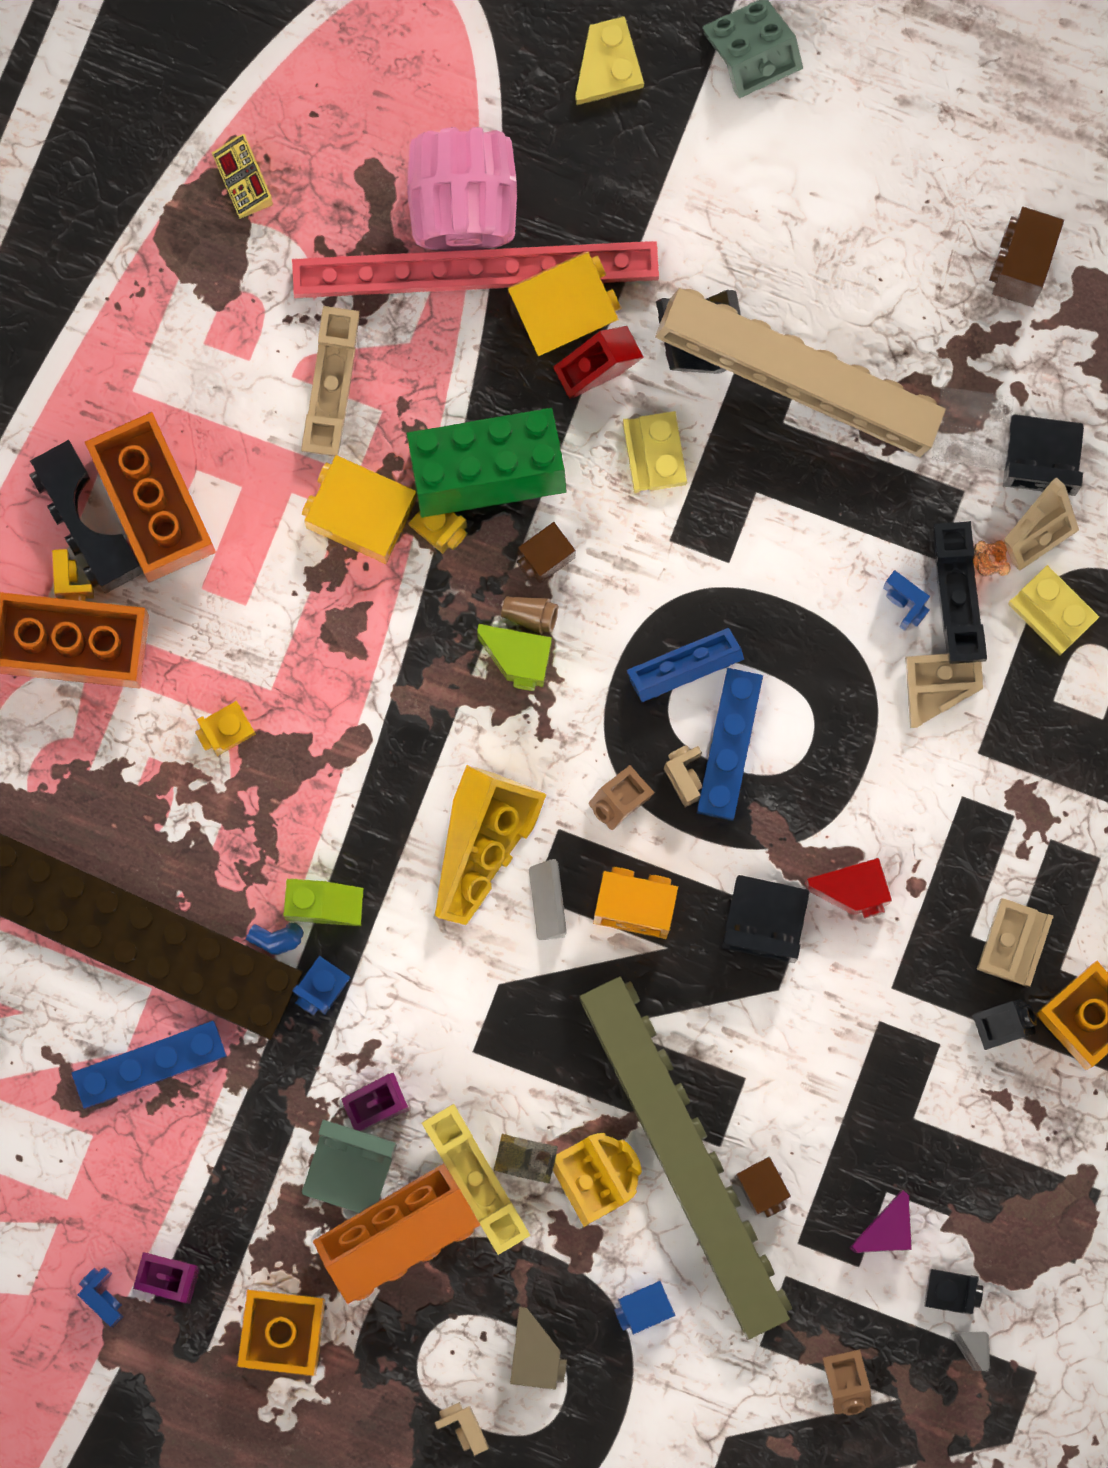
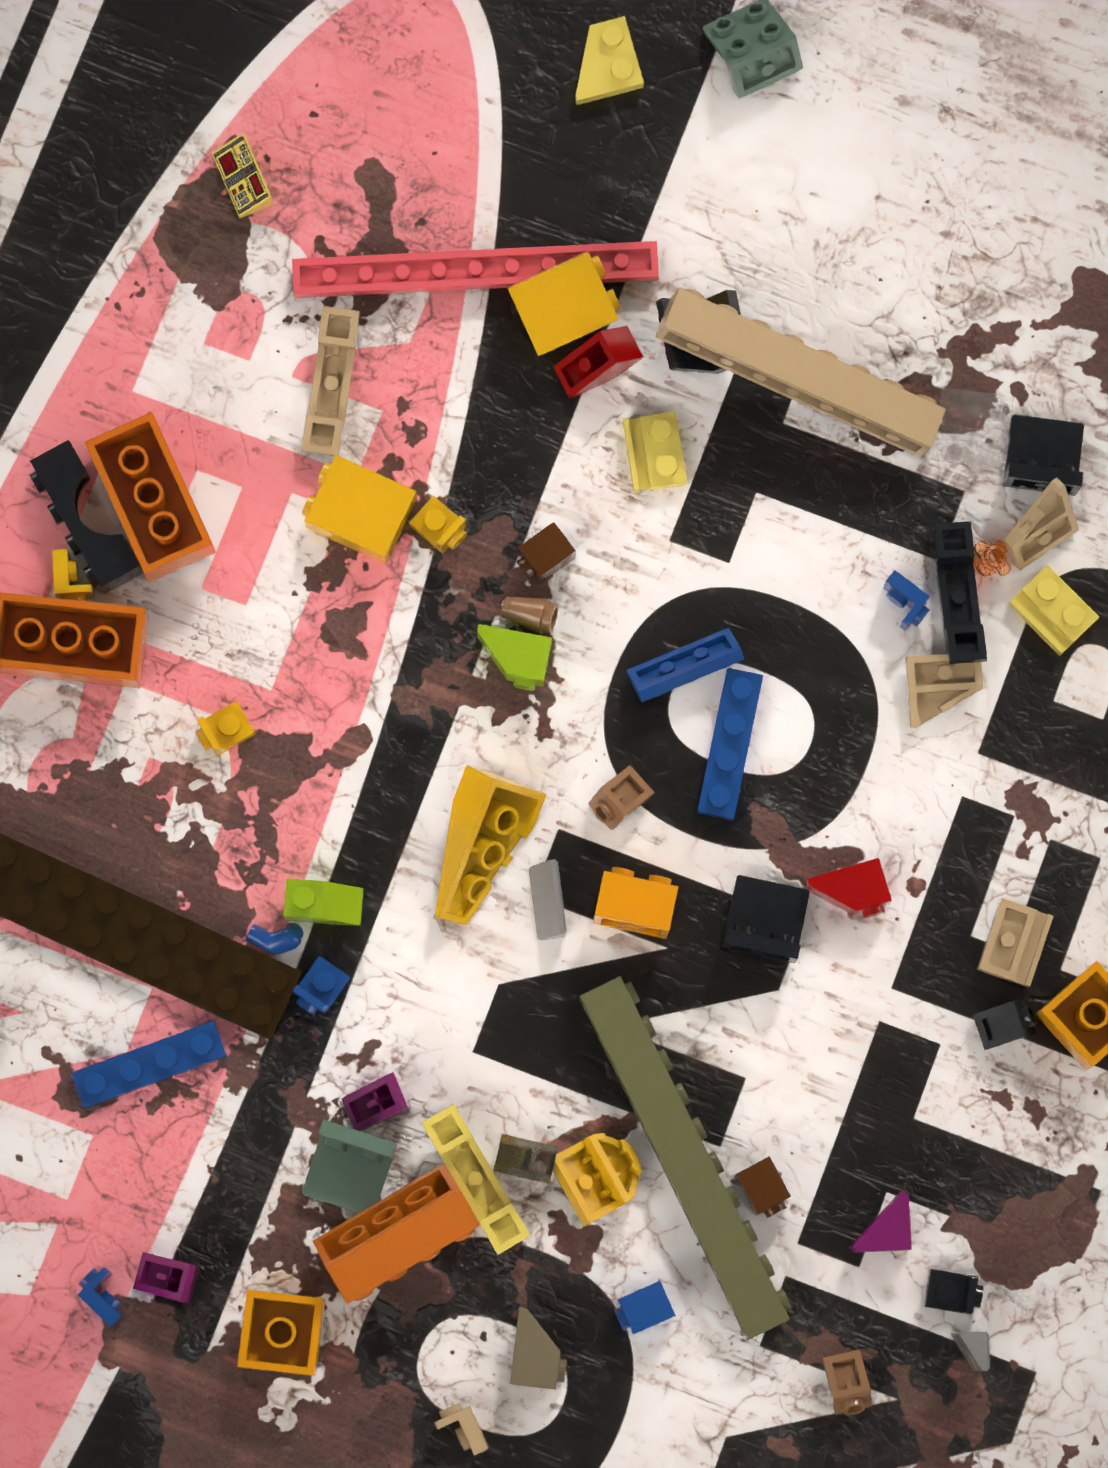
bright pink wheel [407,127,517,251] -> none
green brick [407,408,567,518] -> none
tan bracket [664,745,702,807] -> none
reddish brown brick [989,206,1064,307] -> none

